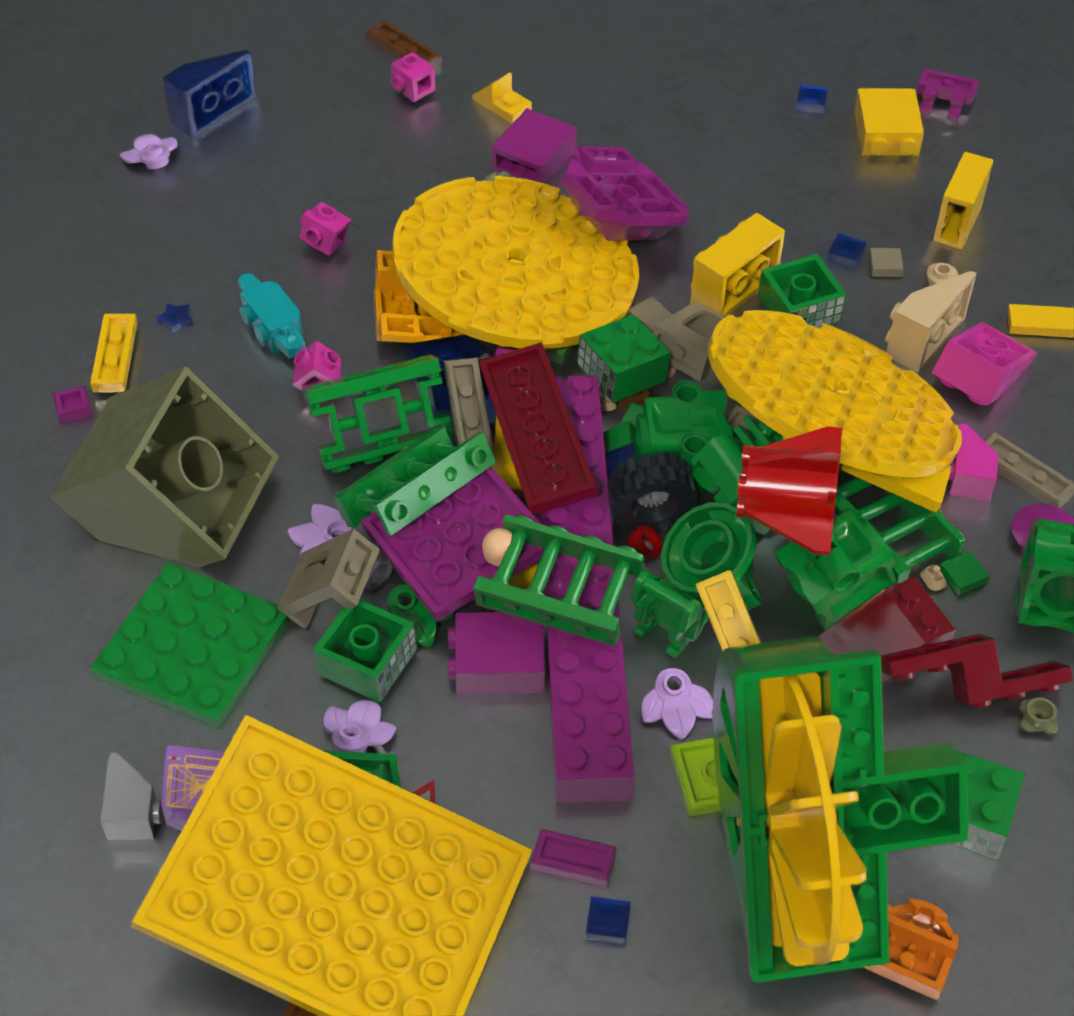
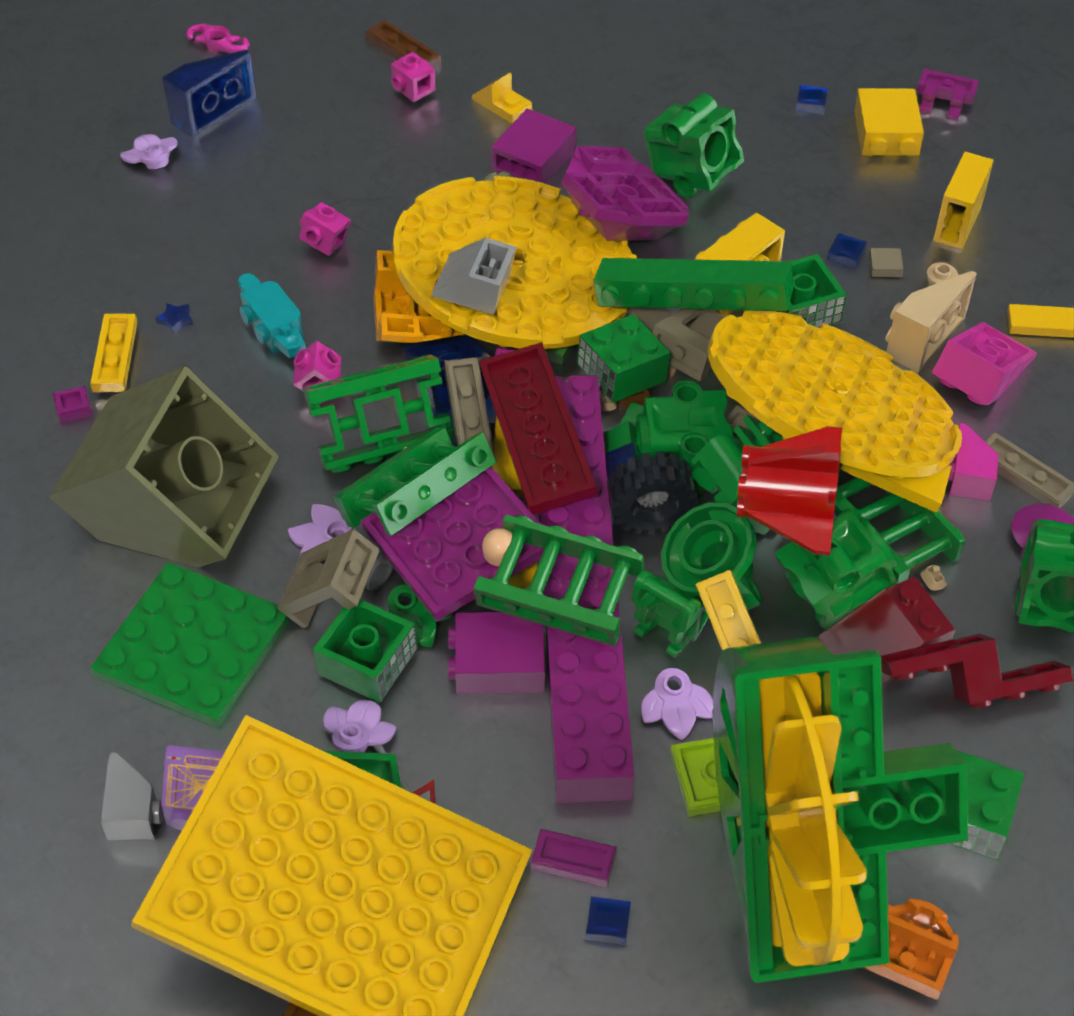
red piece [626,525,662,561] -> none
green tile [940,551,990,596] -> none
olive plate [1019,697,1059,735] -> none
none -> dark pink piece [186,24,249,54]
none -> light grey slope [432,238,516,315]
none -> green brick [593,258,793,311]
none -> green piece [644,93,745,198]

